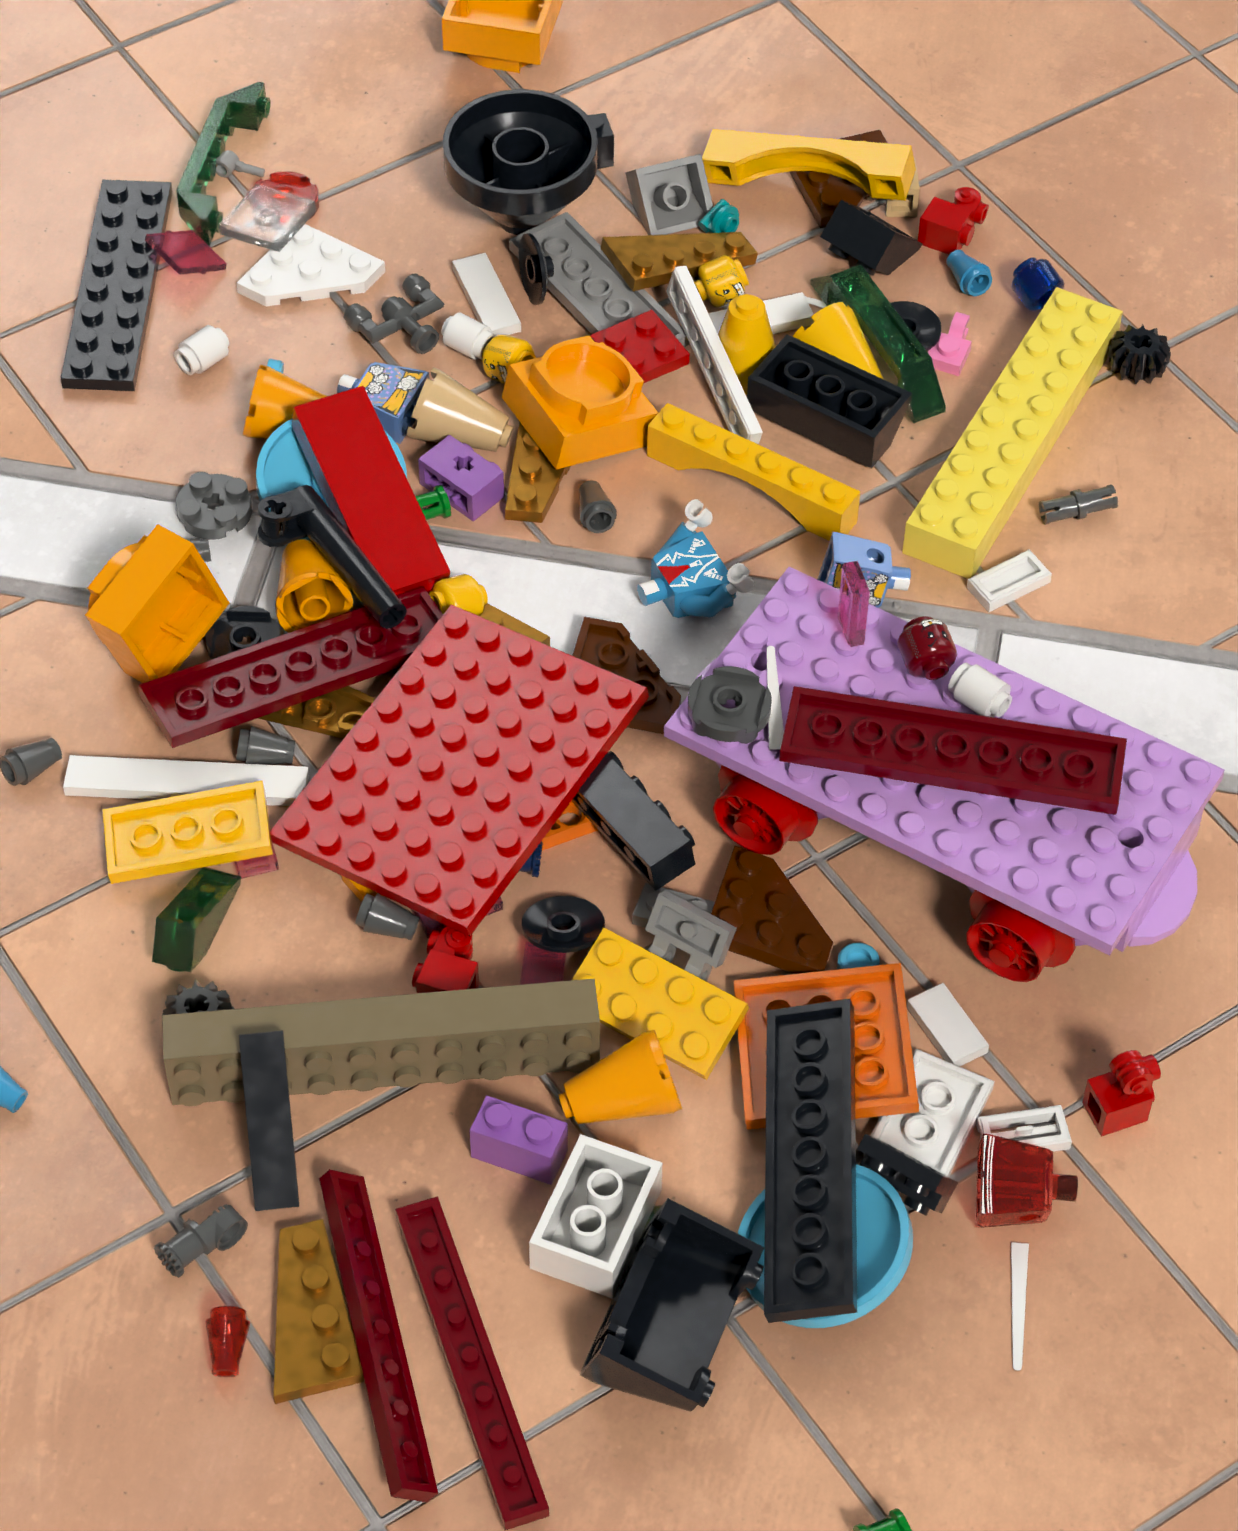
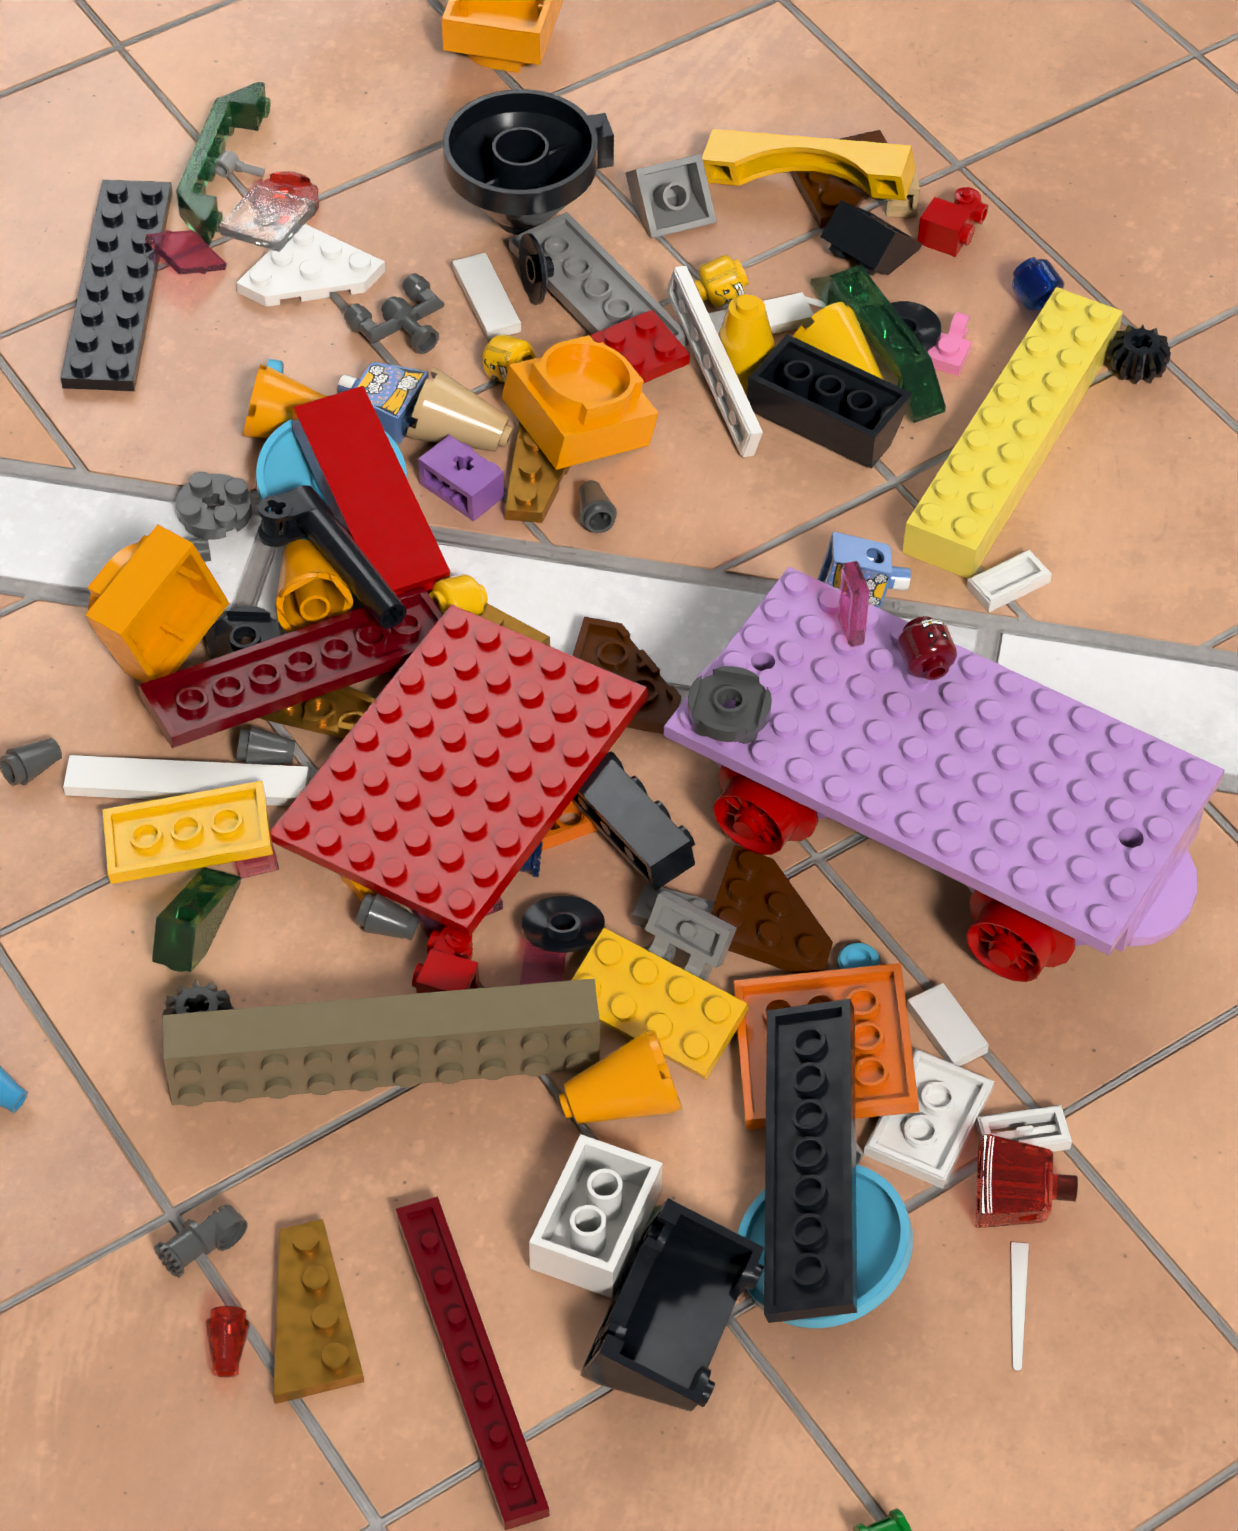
white brick [174,325,229,375] -> none
black tile [239,1030,300,1211] -> none
dark red plate [319,1169,438,1502] -> none
green bush [415,485,451,520] -> none
white brick [441,312,496,360] -> none
medium lavender brick [470,1095,568,1185] -> none
pearl gold wing [601,232,758,291] -> none
dark azure torso [637,499,754,618] -> none
yellow arch [647,403,860,541] -> none
teal plate [698,199,739,233] -> none
white sticker [767,646,784,750] -> none
dark red plate [779,686,1127,815] -> none
black plate [857,1134,958,1216] -> none
dark azure cone [946,250,992,296] -> none
white brick [948,663,1012,718] -> none
dark grey pin [1039,484,1118,525] -> none
red brick [1082,1050,1161,1137] -> none

